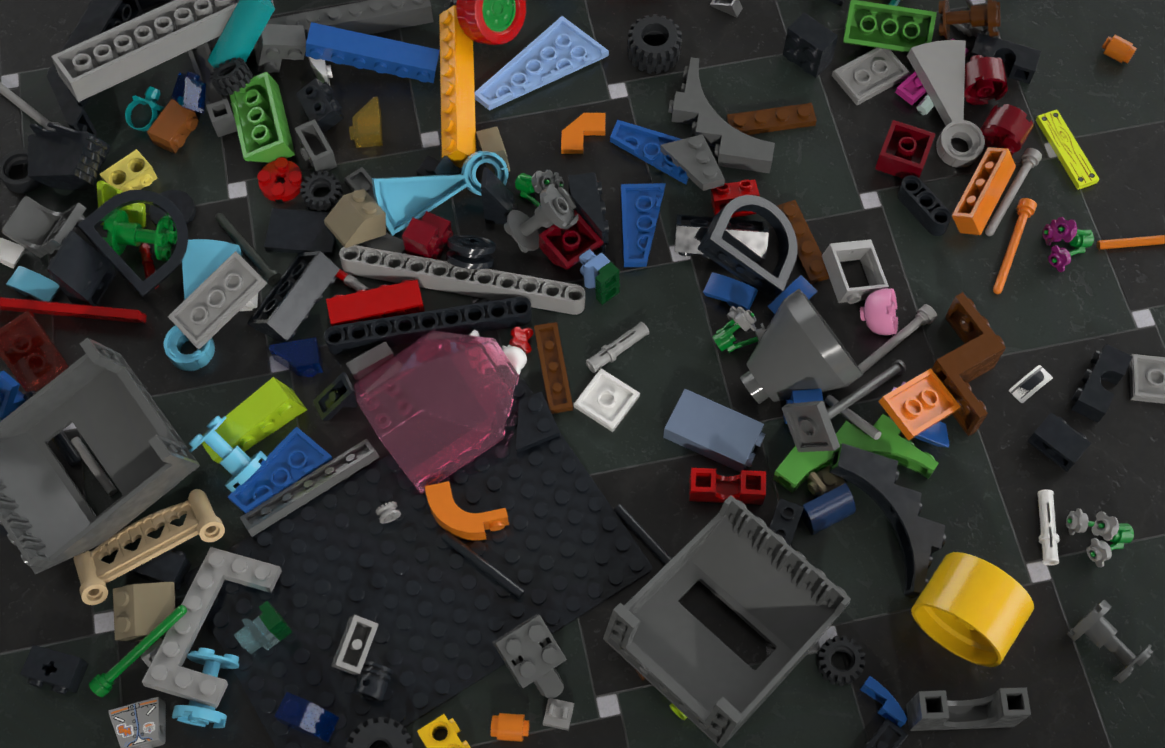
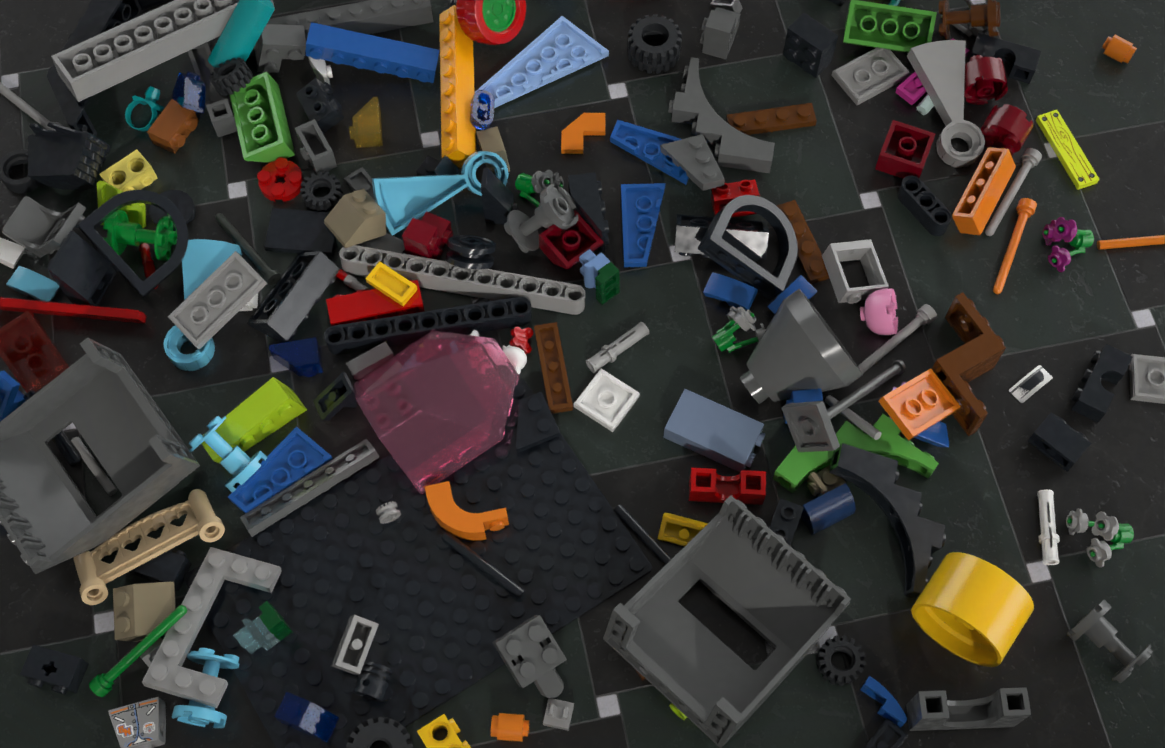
none -> yellow tile [365,261,417,307]
none -> clear blue plate [470,90,495,130]
none -> yellow slope [657,512,708,546]
none -> dark grey brick [700,7,741,59]

